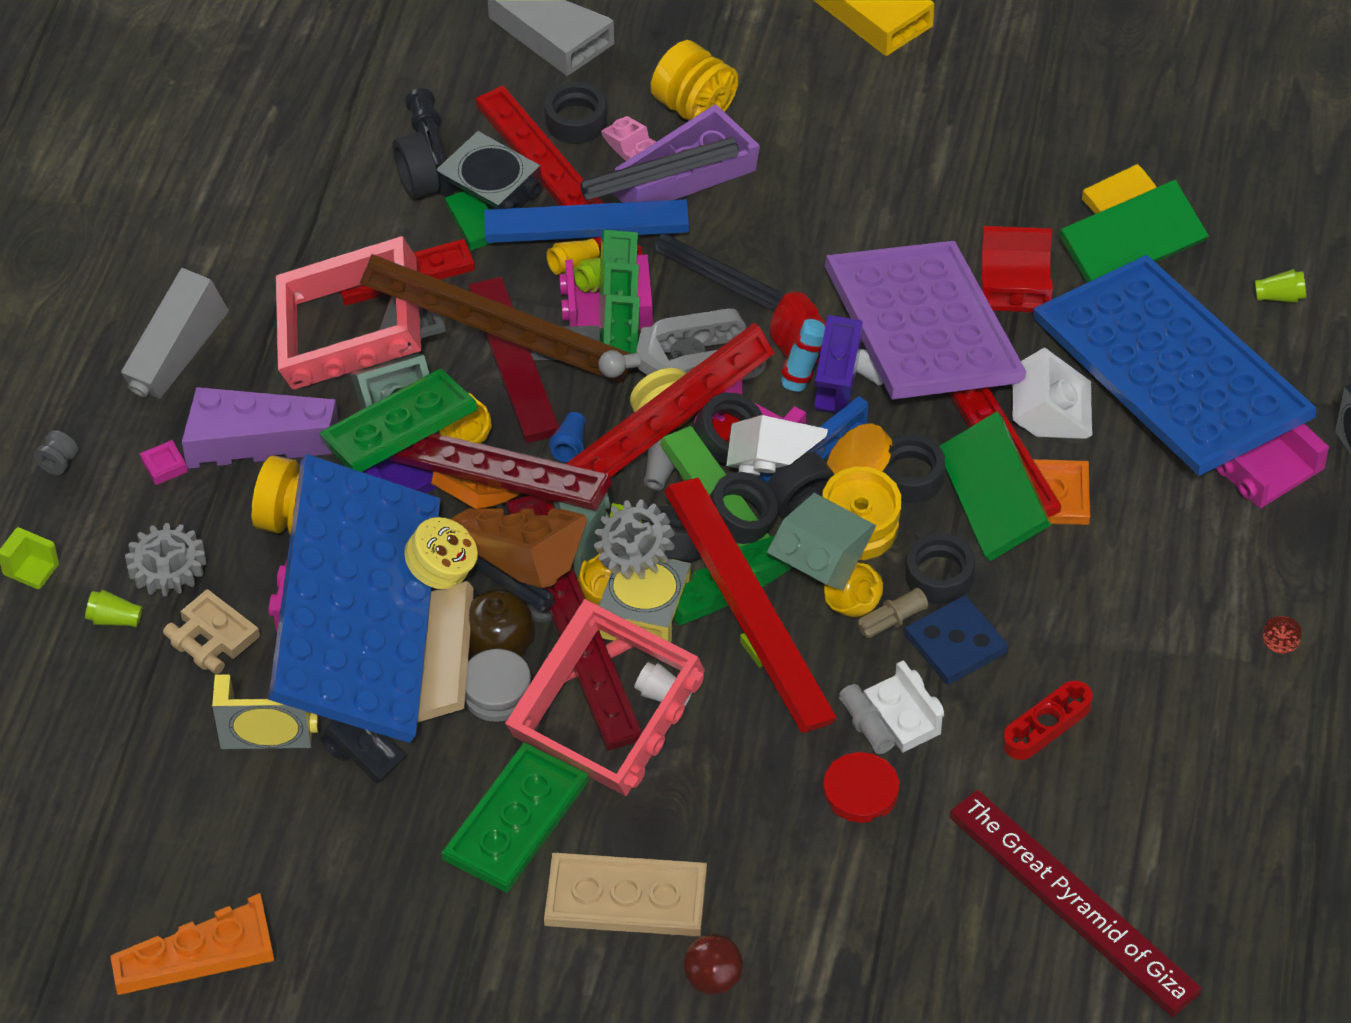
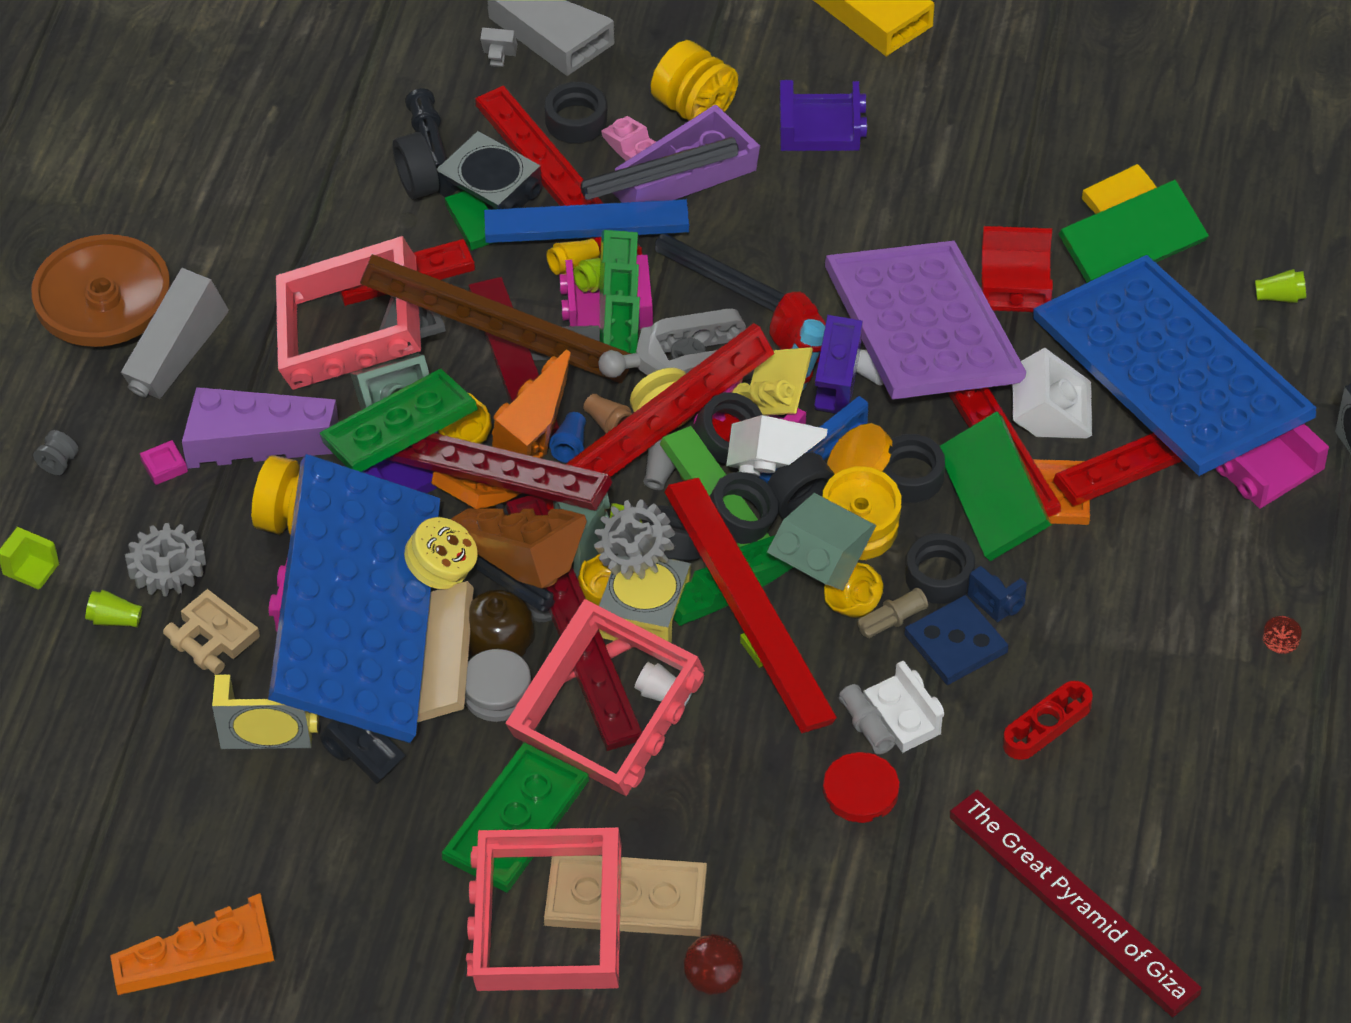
none -> dark orange dish [31,234,171,347]
none -> coral window [466,827,622,991]
none -> light grey tile [480,27,518,67]
none -> orange slope [492,349,571,459]
none -> medium nougat cone [584,394,632,433]
none -> light yellow hinge [732,347,813,416]
none -> dark purple panel [780,80,867,151]
none -> dark blue bracket [967,566,1027,623]
none -> red tile [1053,433,1182,507]

